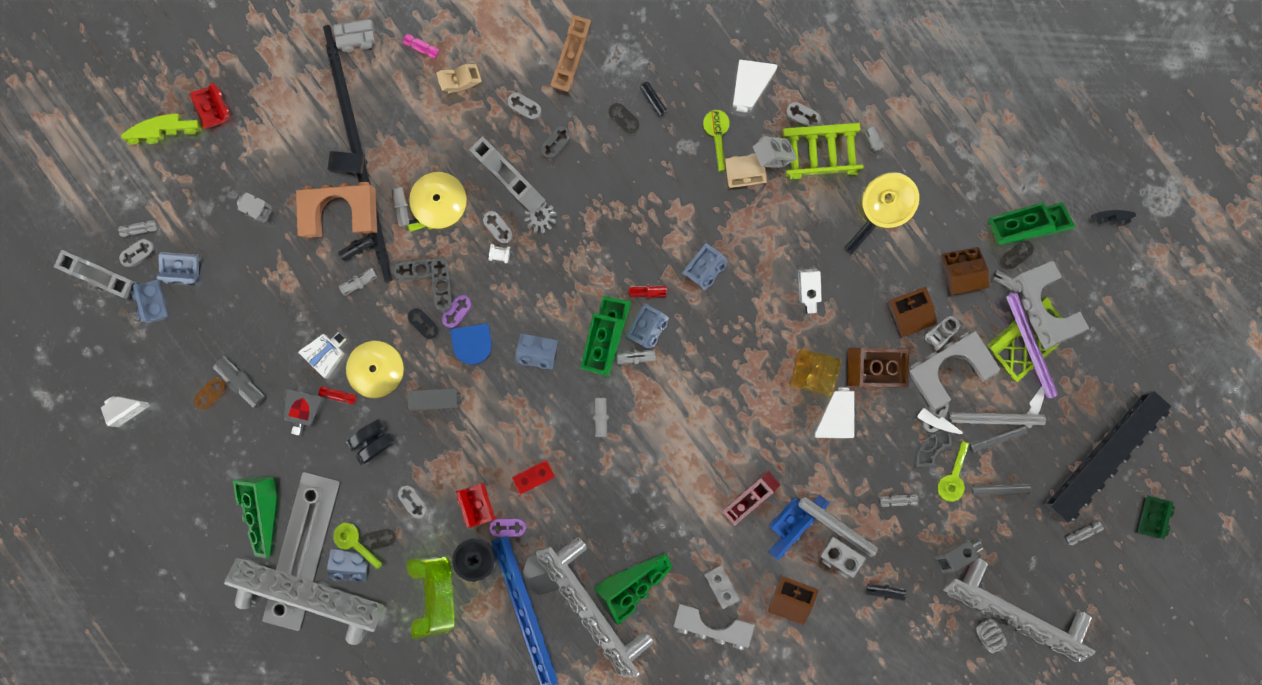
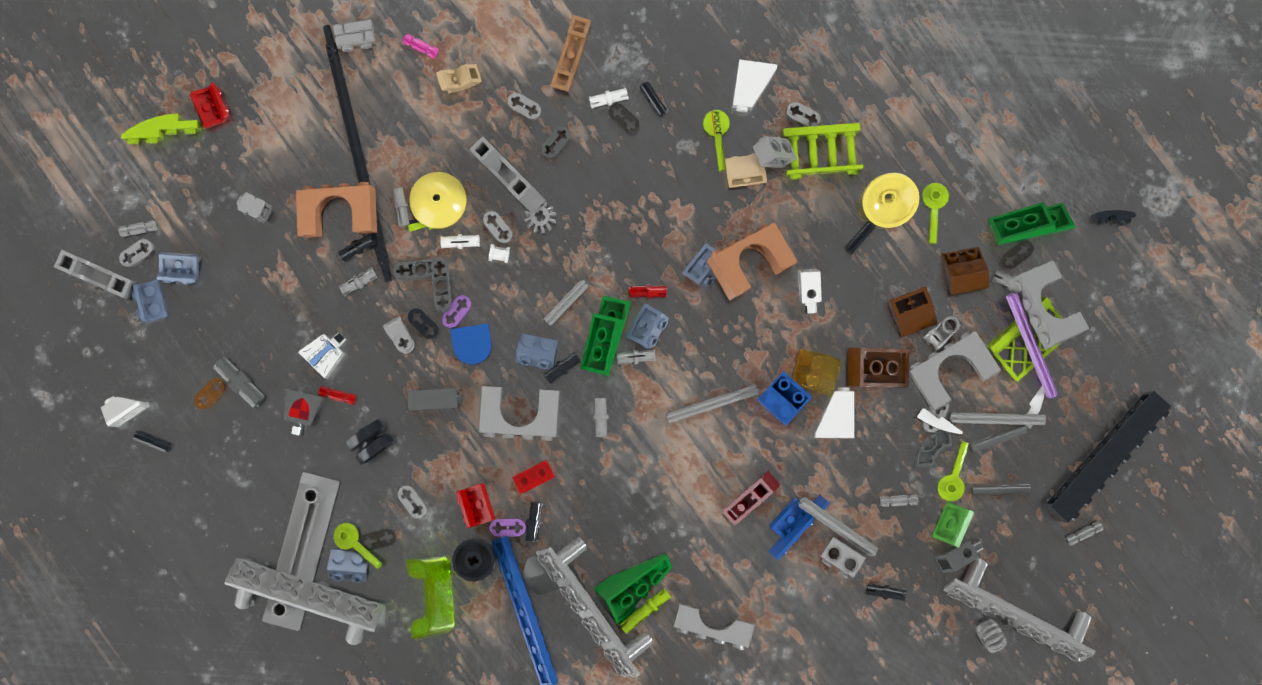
green wedge [232,476,277,558] -> none
black slope [327,151,365,174] -> none
light yellow dish [346,341,404,398] -> none
light grey brick [704,565,740,609] -> none
reddish brown slope [768,575,819,625] -> none
light grey pin [864,126,885,152] -> none
dark green bracket [1137,495,1175,539] -> none
none -> black axle [133,431,171,453]
none -> light grey piece [383,316,415,354]
none -> white pin [441,234,480,249]
none -> light grey arch [479,386,560,441]
none -> black pin [525,502,543,542]
none -> black pin [543,352,581,383]
none -> light grey axle [544,280,588,326]
none -> white pin [589,88,629,109]
none -> lime pin [619,588,672,634]
none -> light grey axle [666,385,759,423]
none -> nougat arch [707,223,797,300]
none -> blue slope [756,371,812,426]
none -> lime piece [922,183,949,244]
none -> bright green tile [932,502,974,548]

